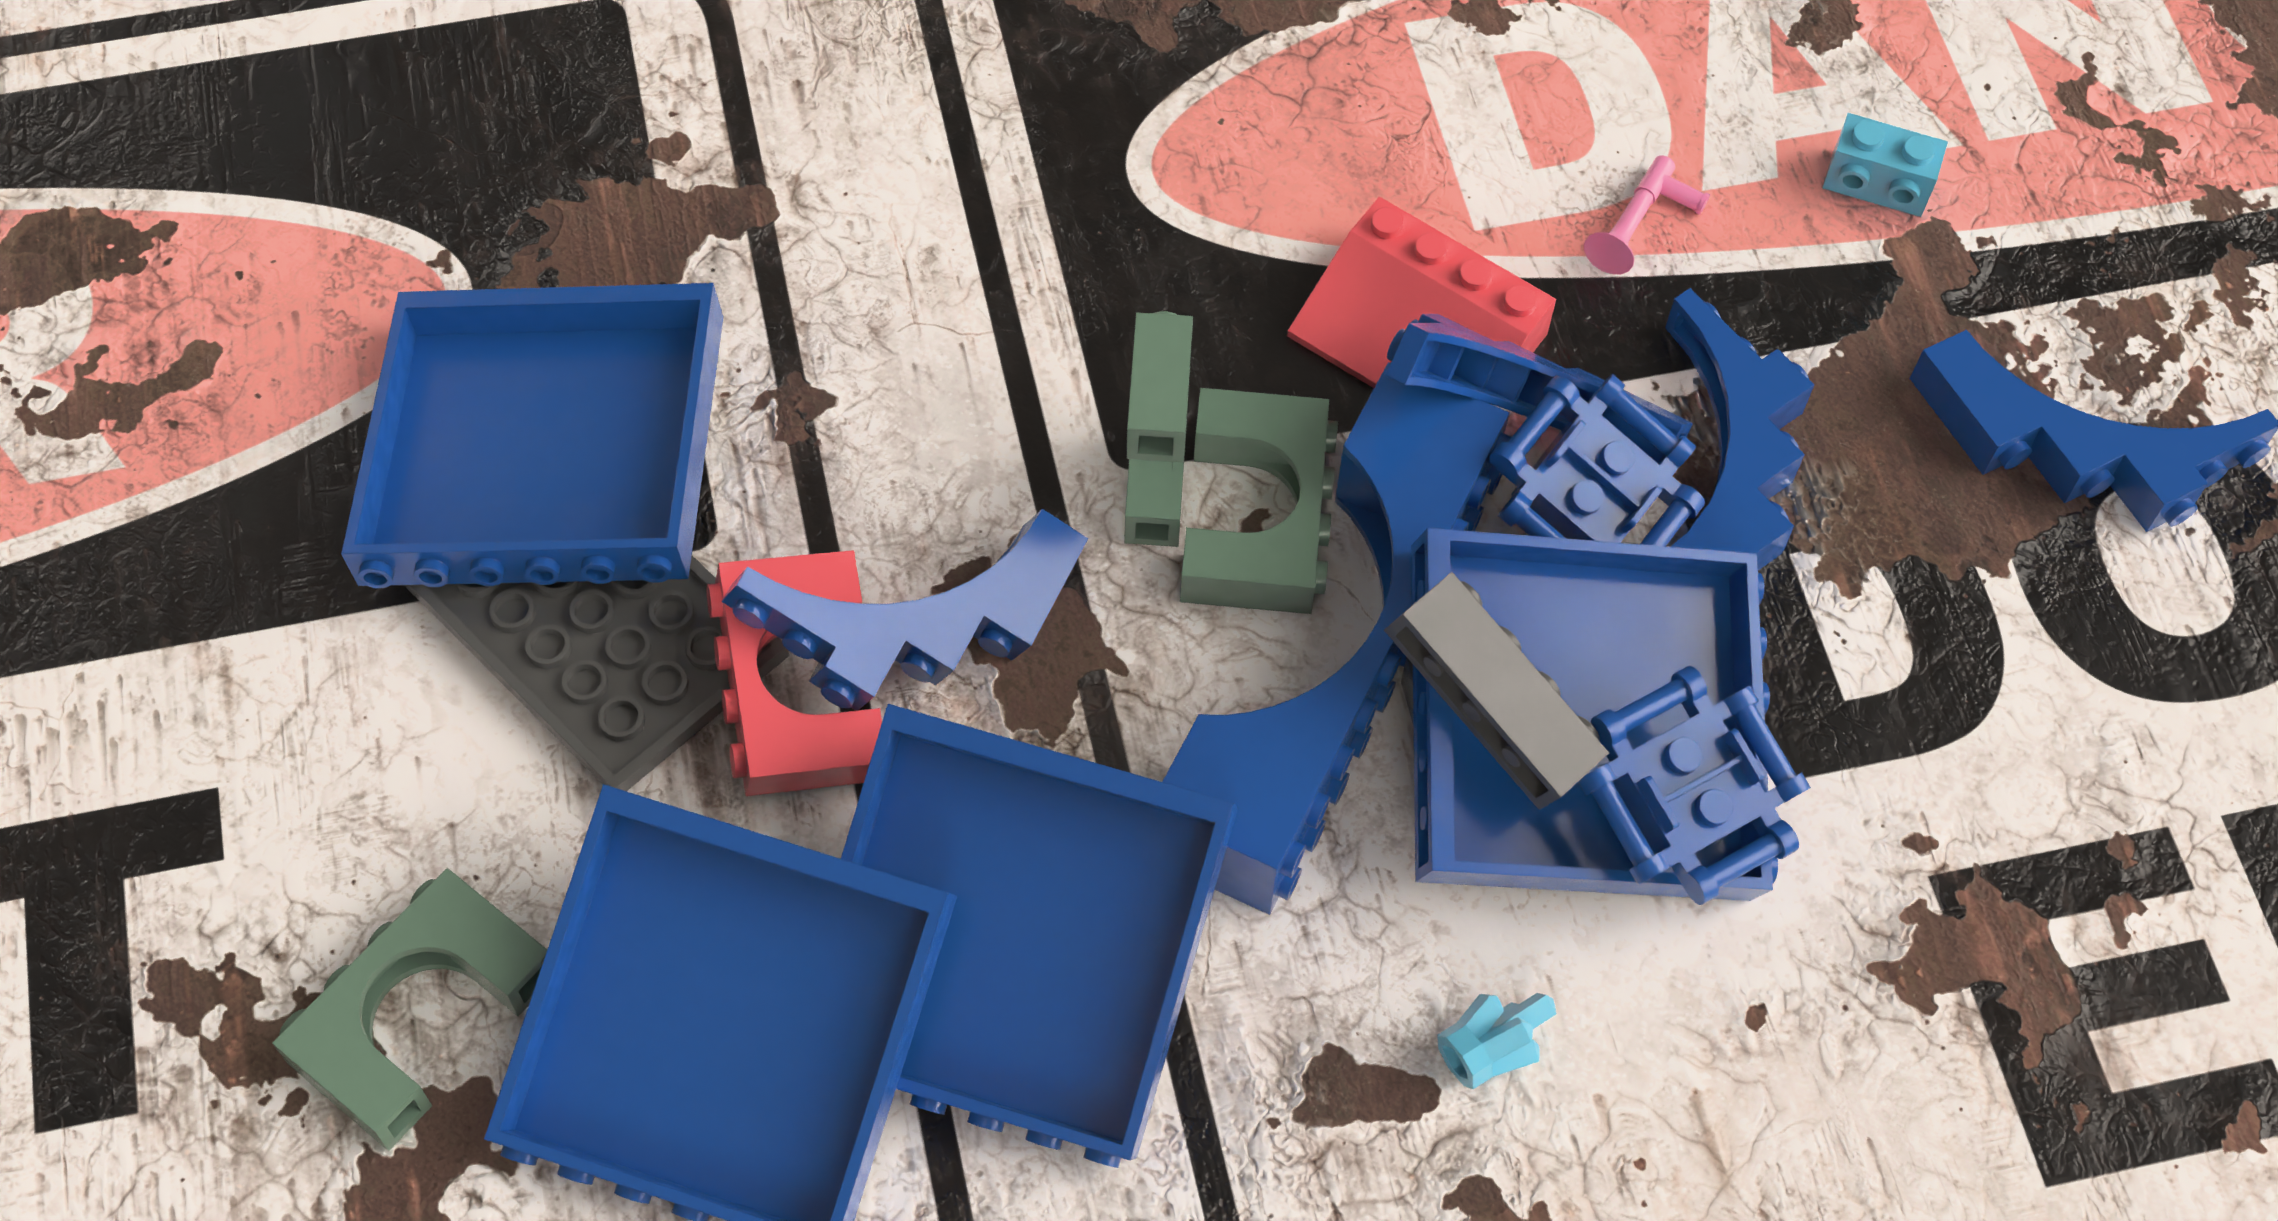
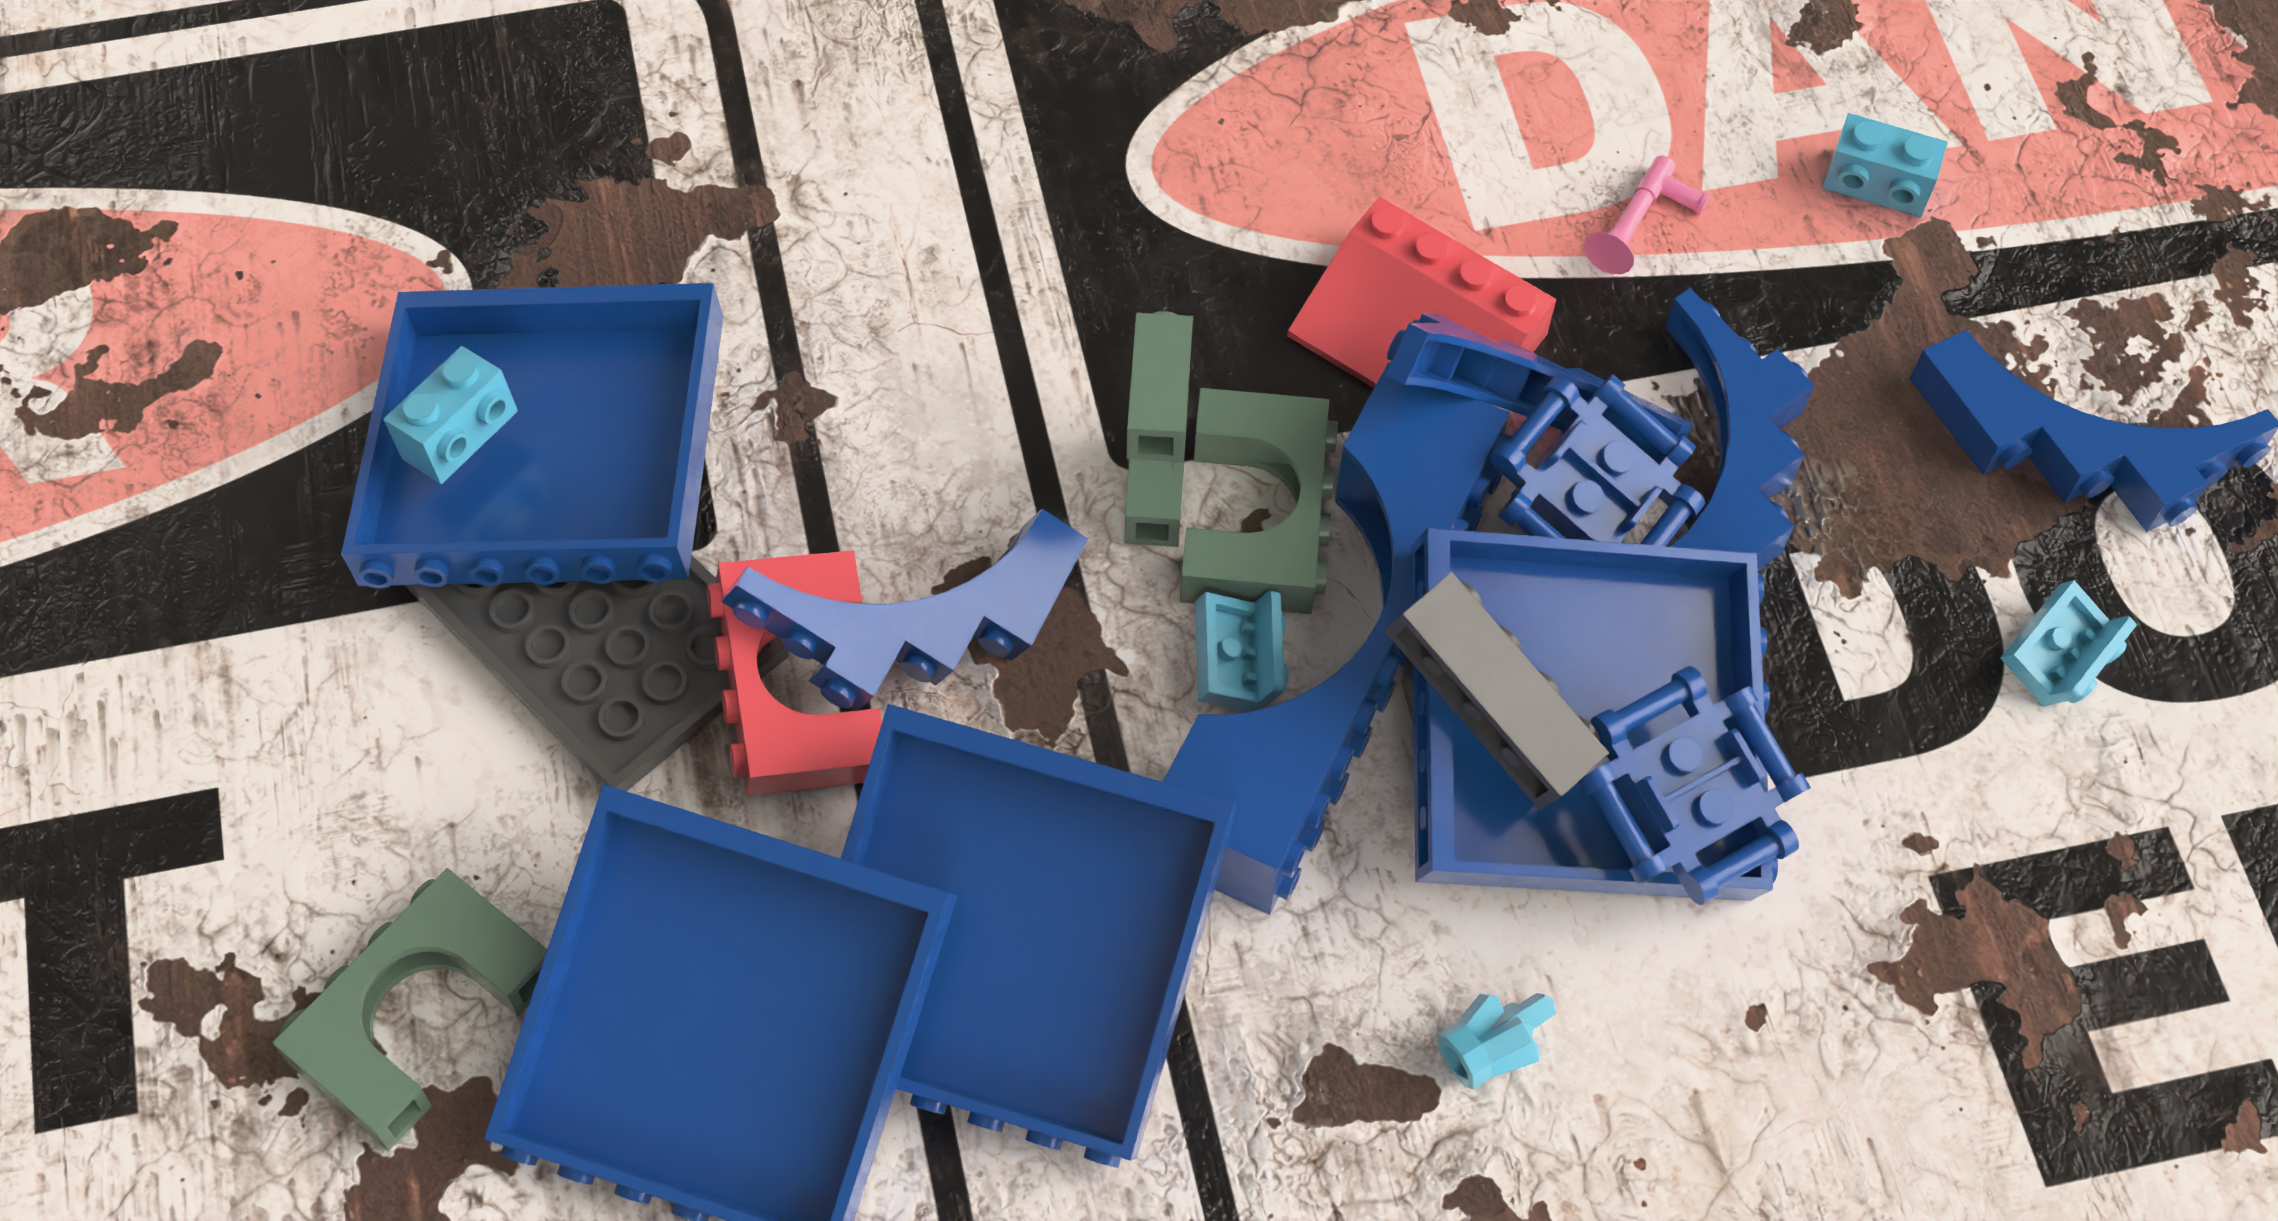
none -> medium azure brick [383,346,518,484]
none -> medium azure bracket [1195,590,1288,712]
none -> medium azure bracket [2001,580,2137,706]

